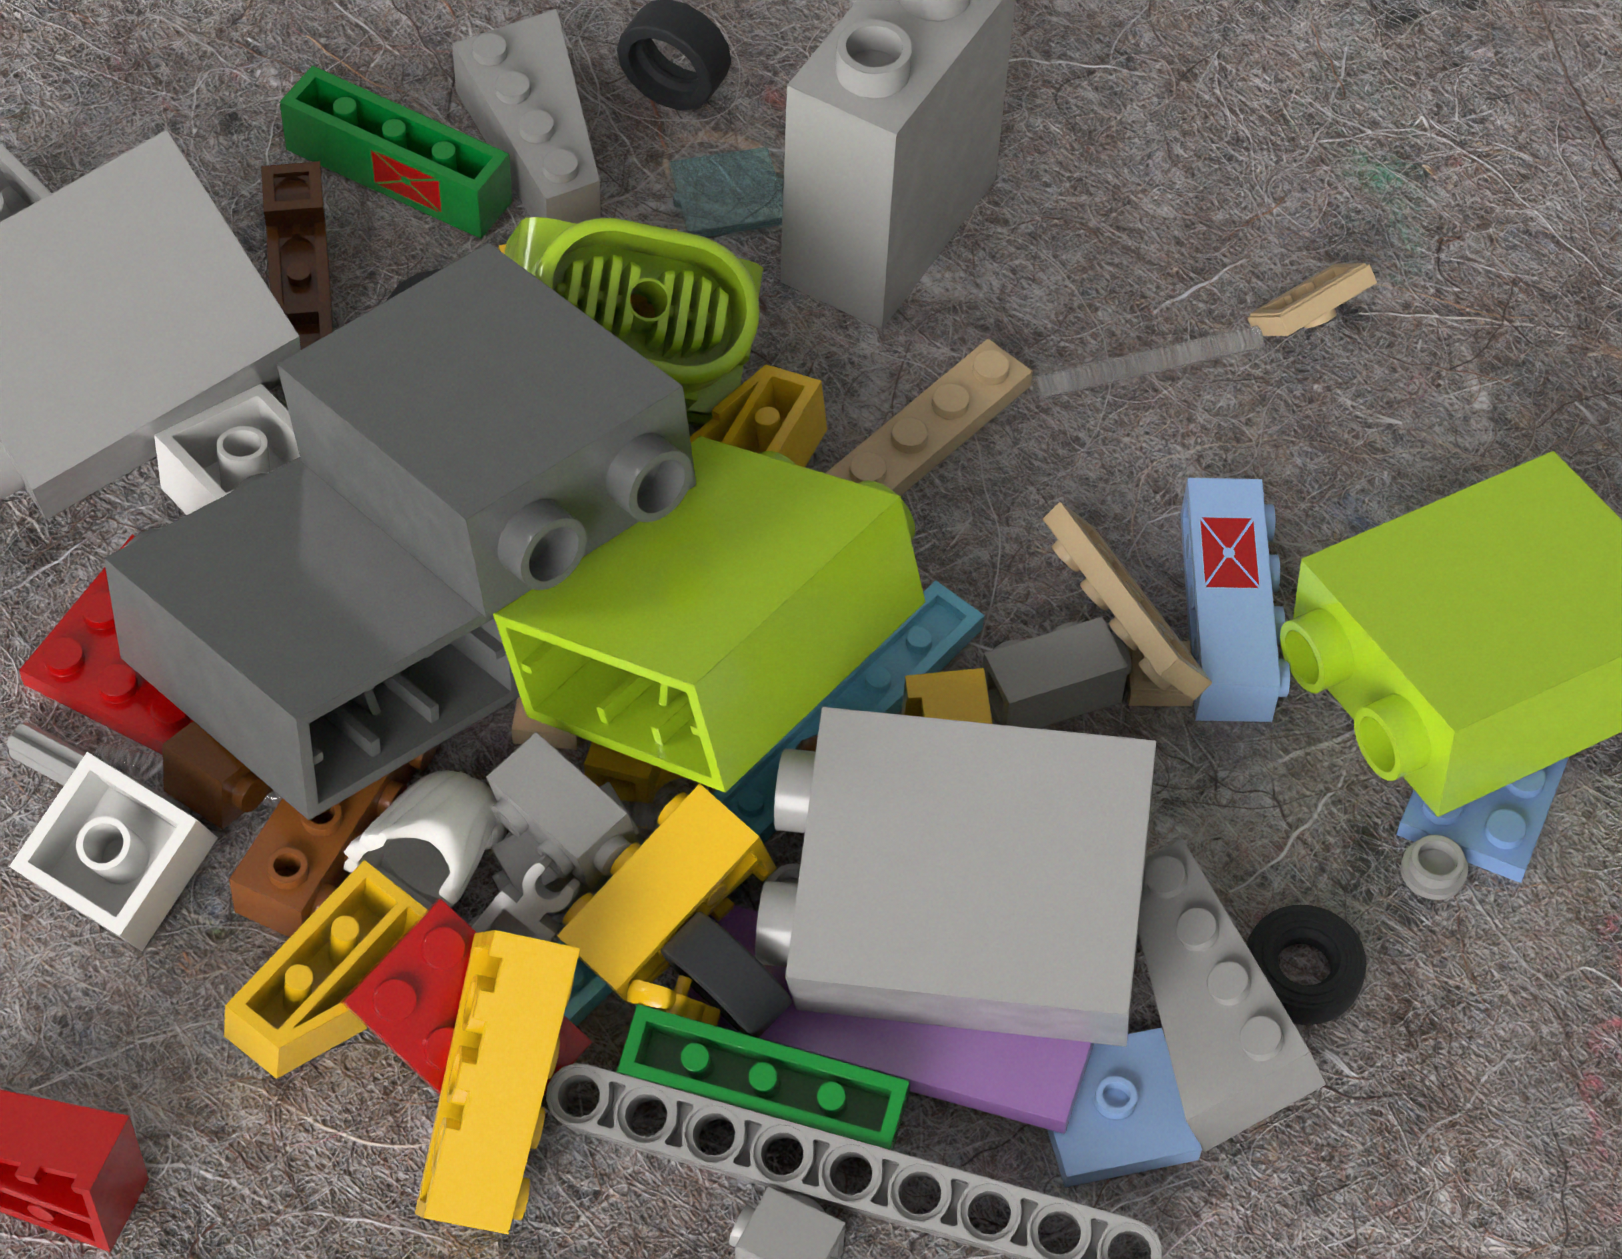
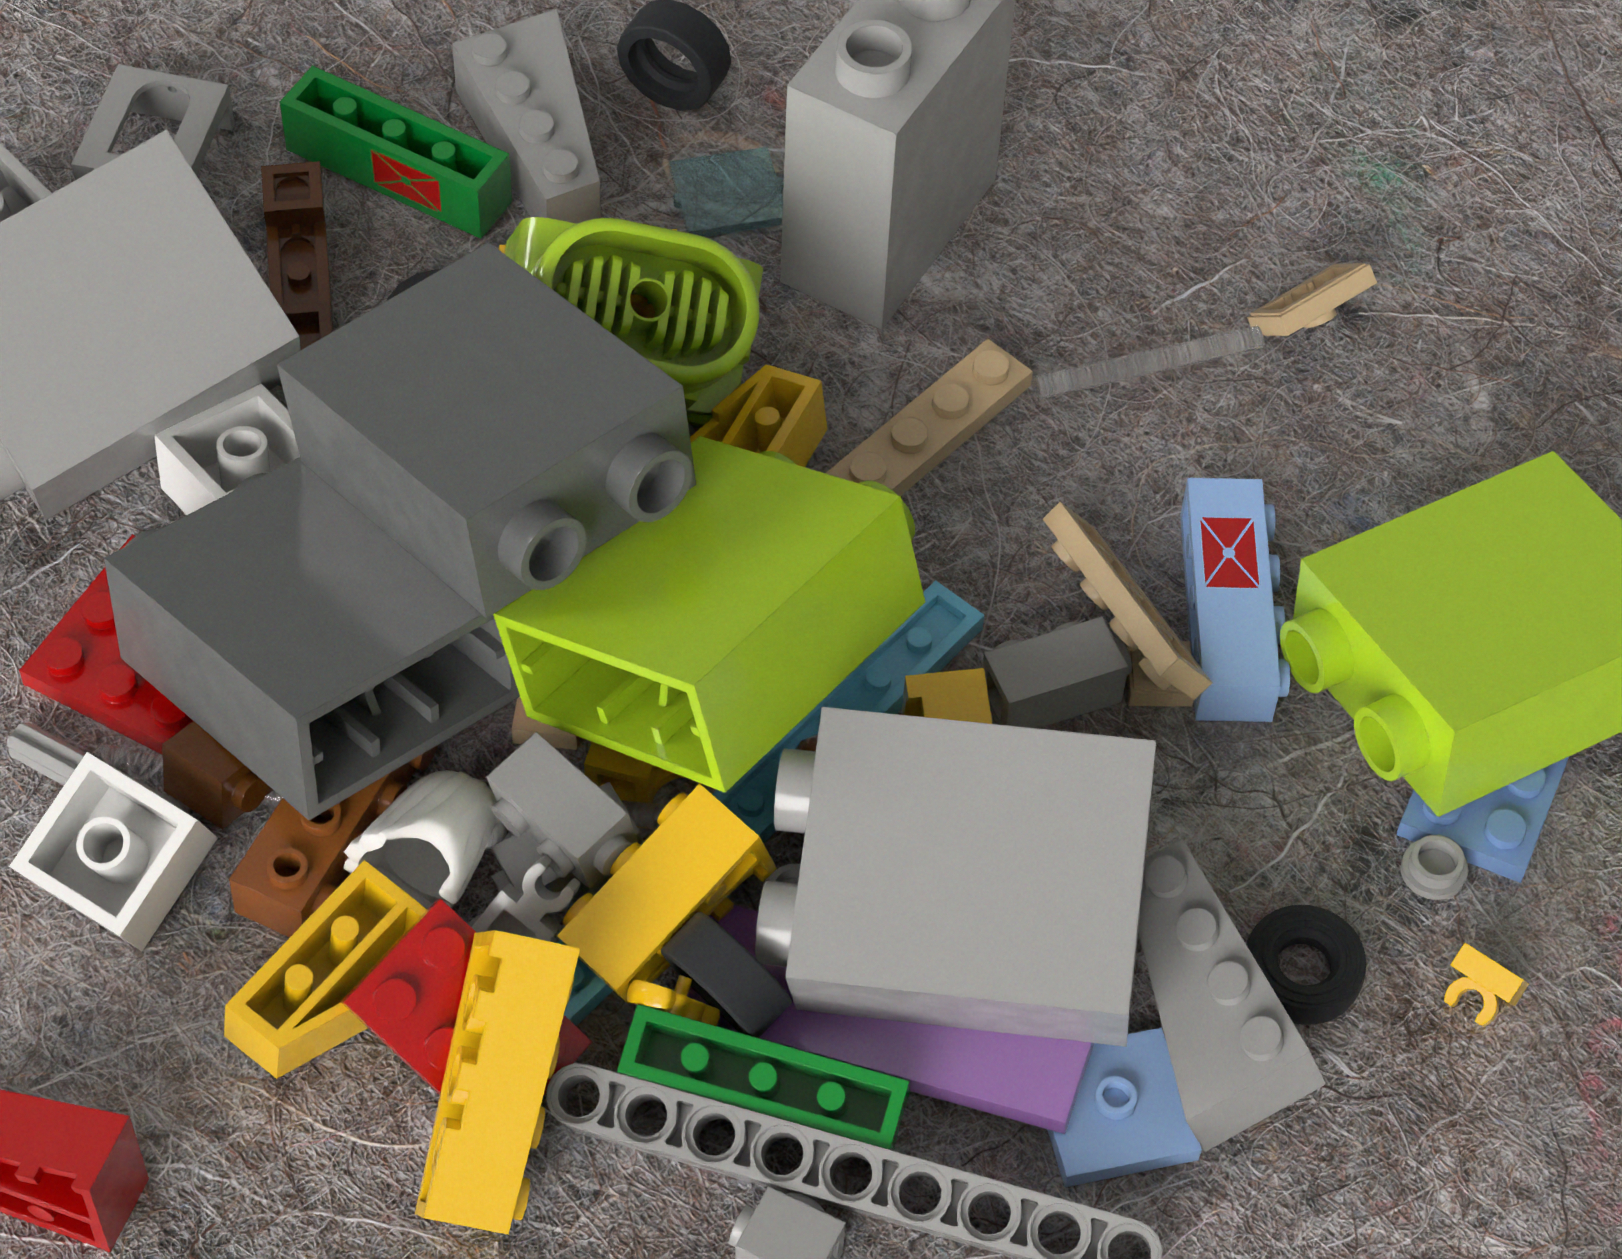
none -> light grey panel [71,64,235,180]
none -> yellow tile [1444,943,1529,1027]

